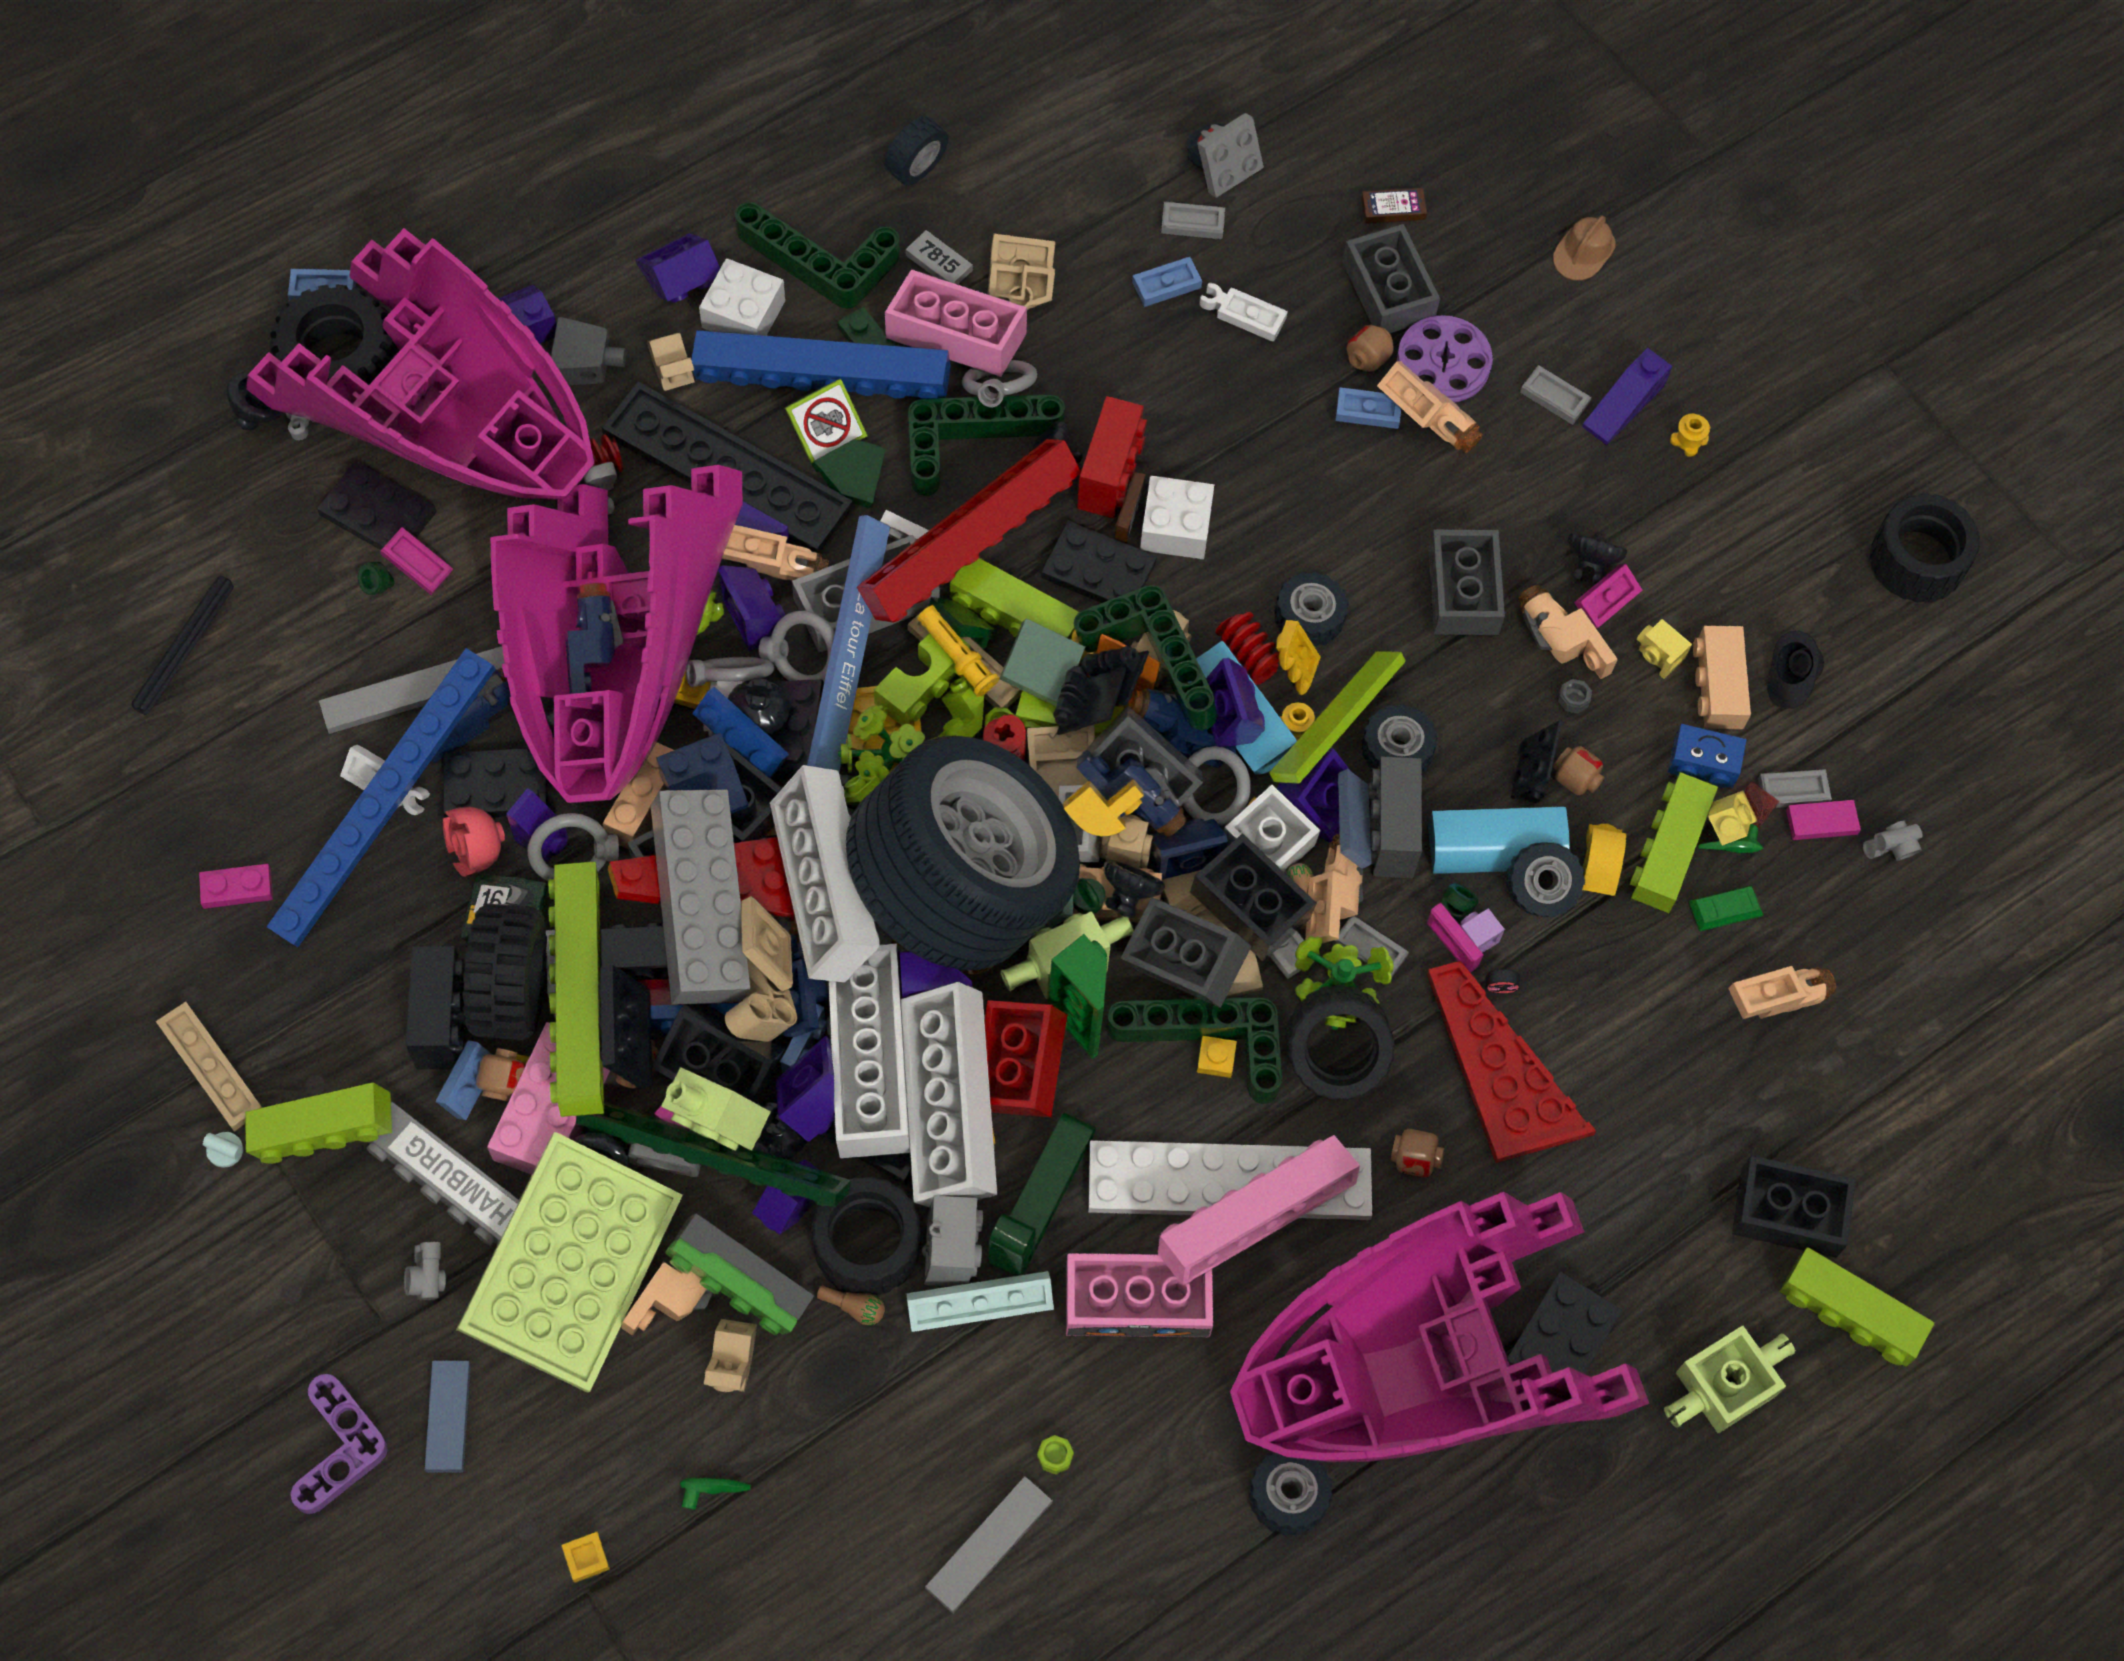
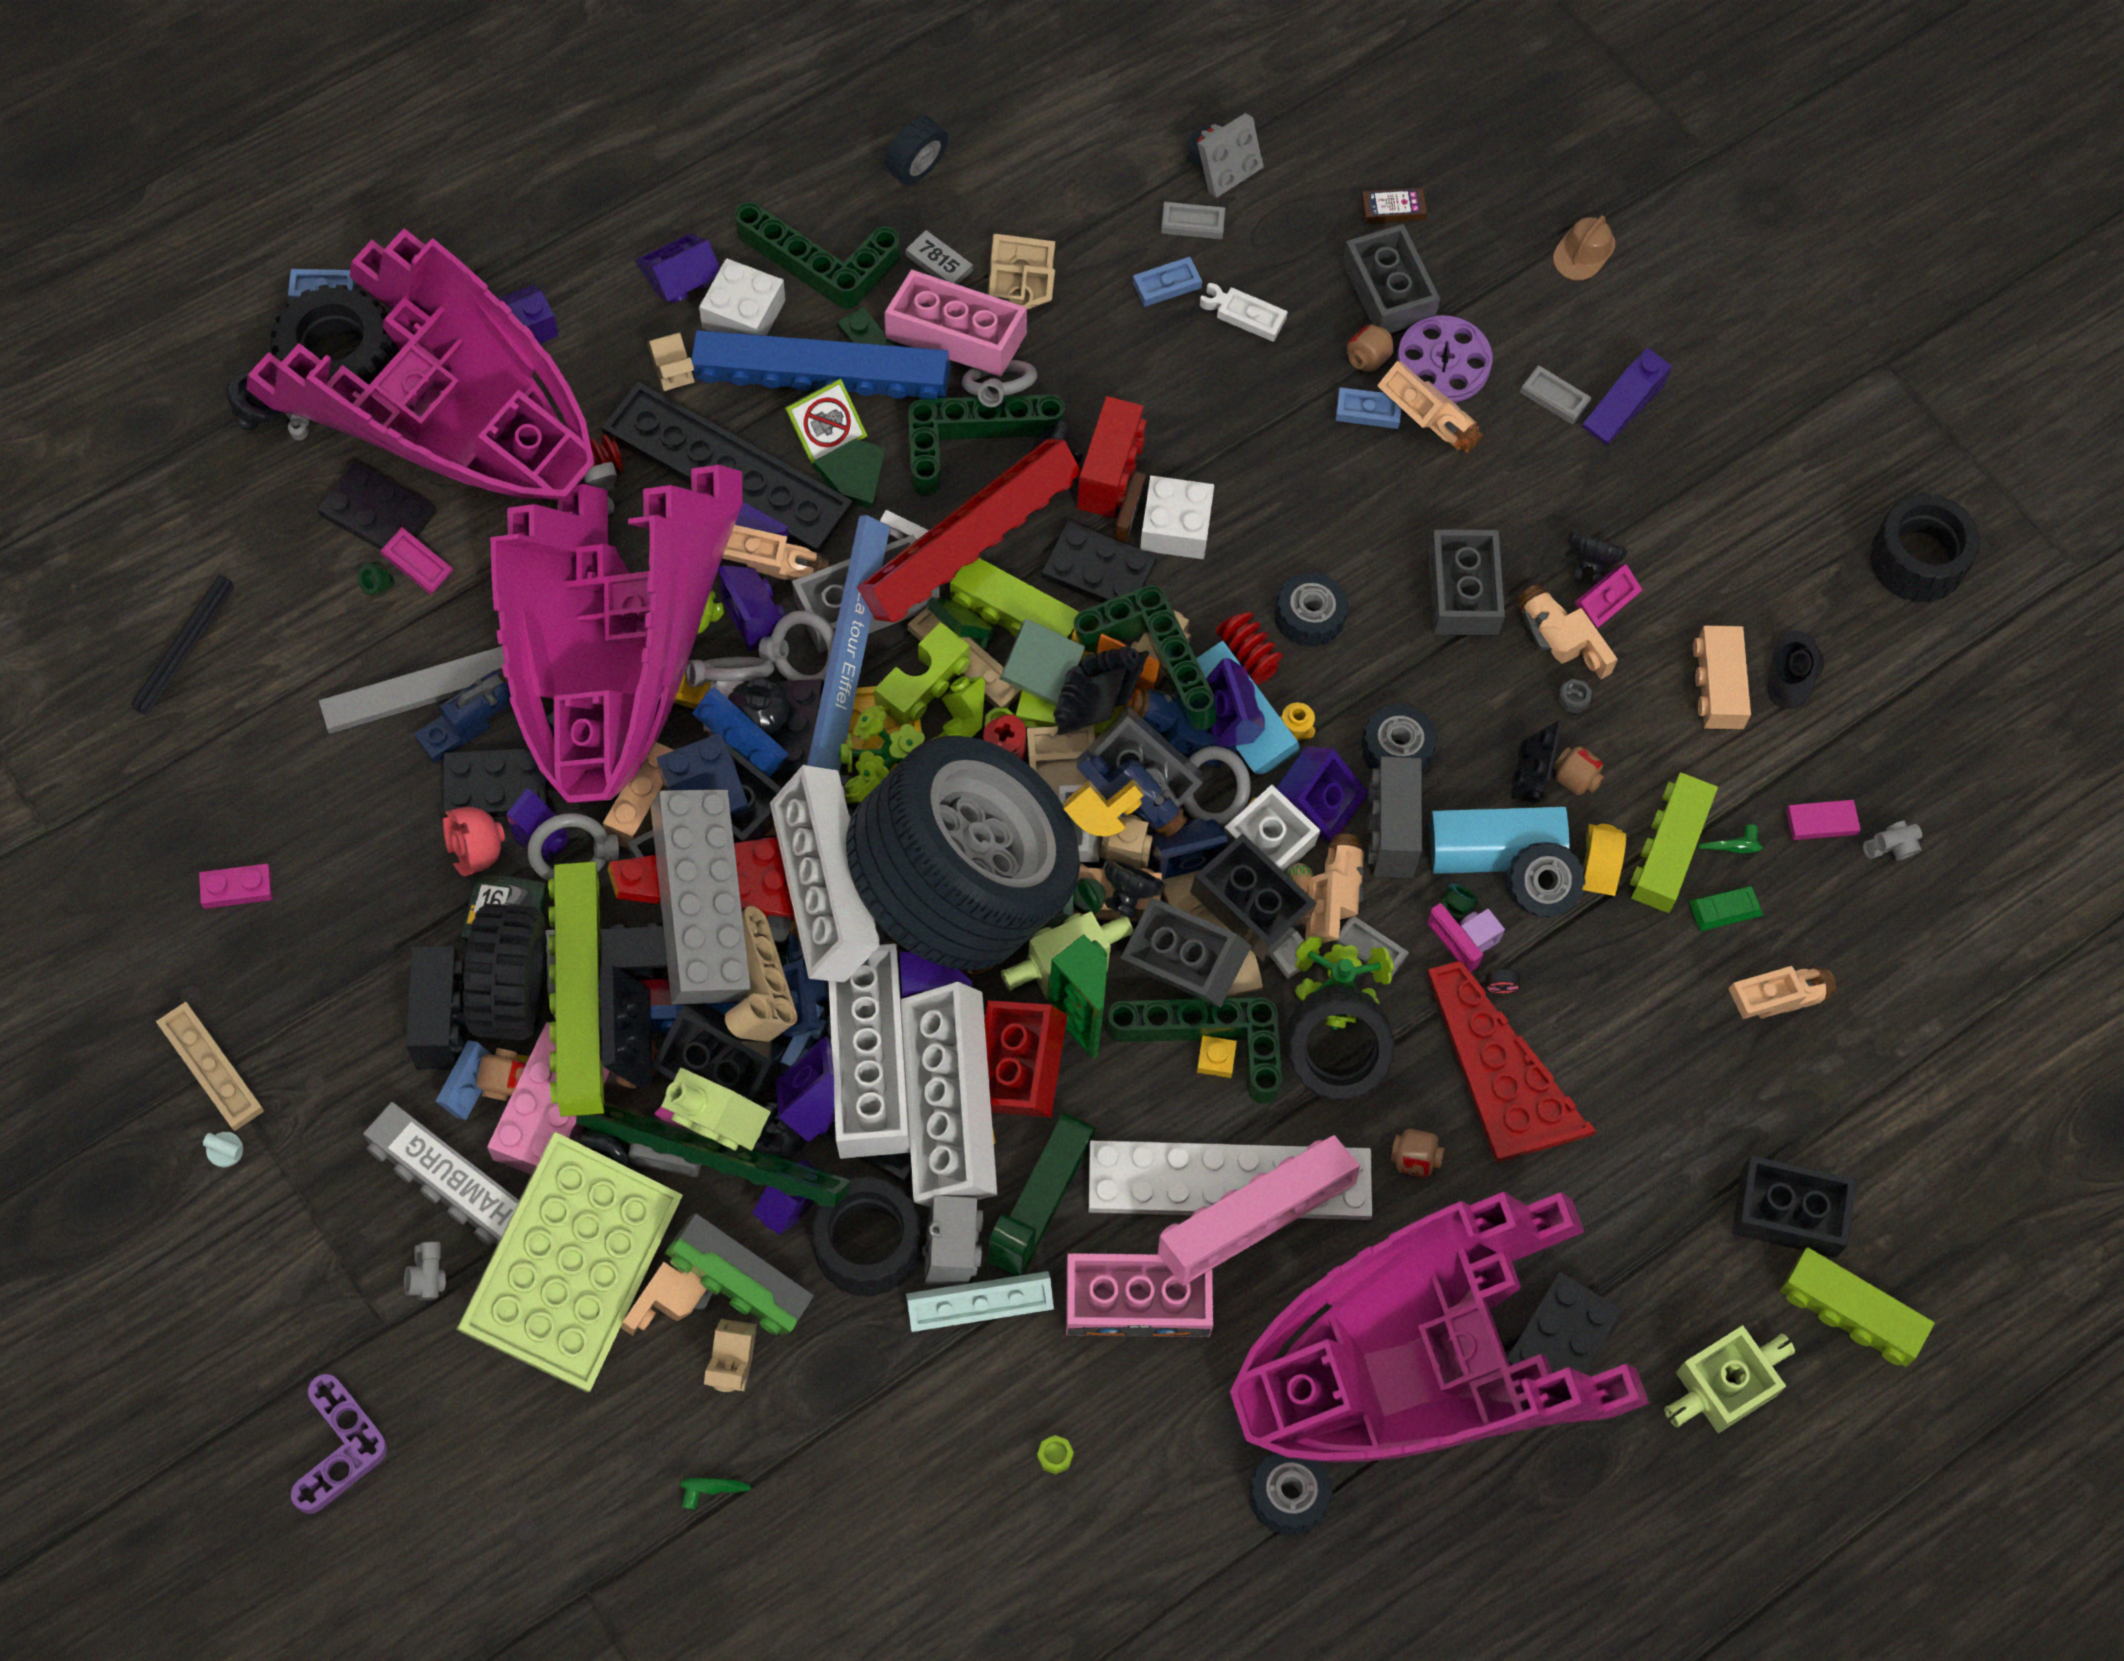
lime brick [245,1083,392,1164] -> none
blue plate [267,648,496,948] -> none
white plate [340,745,430,815] -> none
sand blue tile [425,1361,471,1472] -> none
dark grey torso [551,317,627,385] -> none
yellow plate [562,1532,610,1583] -> none
dark blue plate [565,583,623,694] -> none
tan plate [741,896,793,992] -> none
medium nougat piece [817,1285,885,1326] -> none
yellow pin [917,605,1000,697] -> none
light grey tile [925,1476,1052,1614] -> none
lime tile [1269,652,1405,783] -> none
yellow plate [1276,620,1321,695] -> none
sand blue tile [1338,769,1372,869] -> none
light yellow brick [1637,619,1692,679] -> none
blue brick [1668,724,1747,788] -> none
yellow brick [1670,414,1710,457] -> none
light yellow brick [1708,790,1757,846] -> none
clear red tile [1744,781,1780,828] -> none
light grey tile [1758,769,1832,809] -> none

